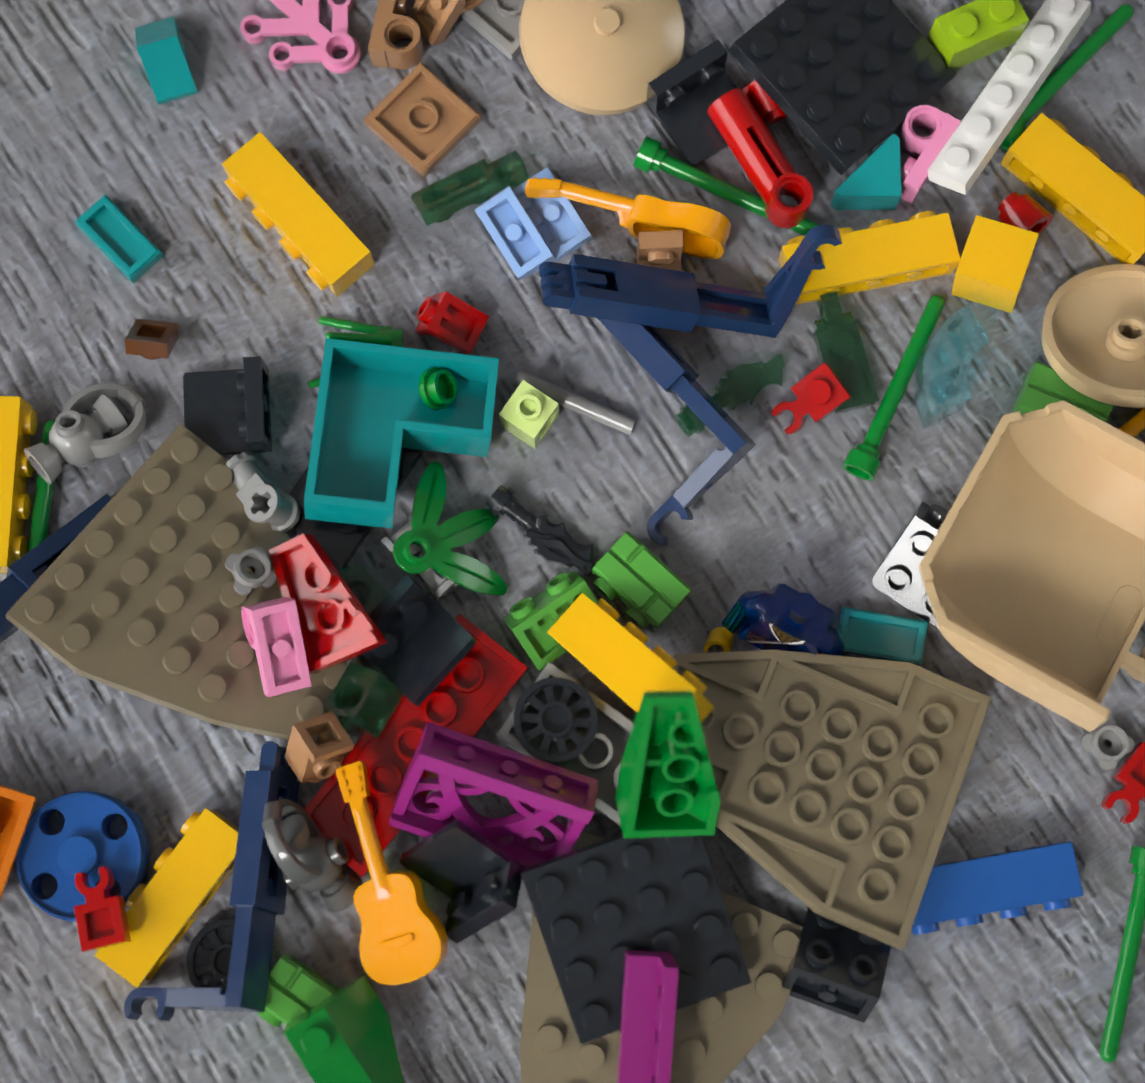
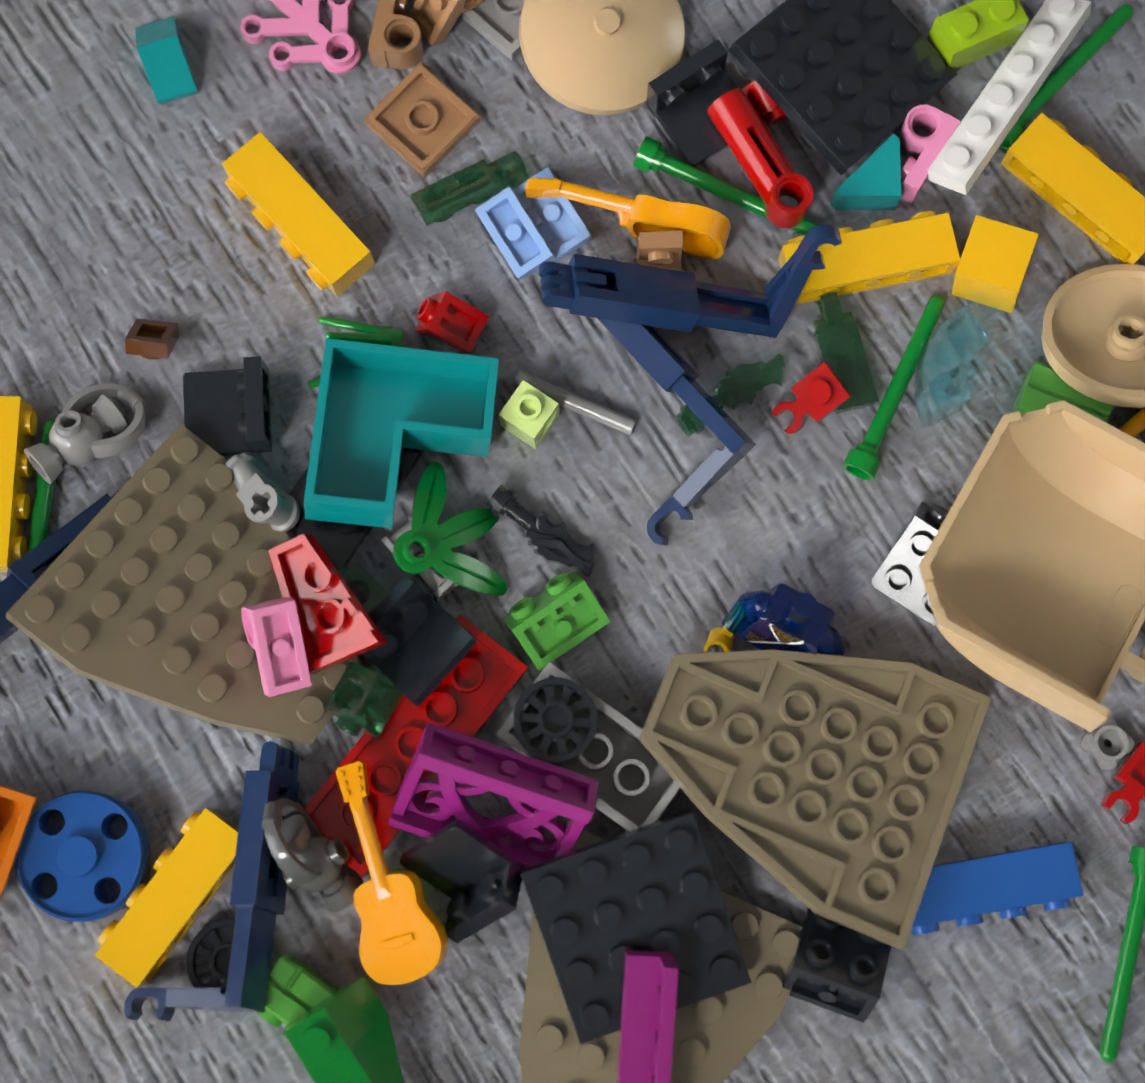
teal tile [74,194,164,284] -> none
red plate [74,866,131,952] -> none
light grey plate [225,547,276,595] -> none
medium nougat brick [284,711,354,784] -> none
green plate [418,367,458,411] -> none
yellow brick [547,593,715,723] -> none
bright green brick [592,531,692,632] -> none
green wedge [615,690,720,838] -> none
teal tile [834,606,928,666] -> none
red hat [998,192,1054,235] -> none

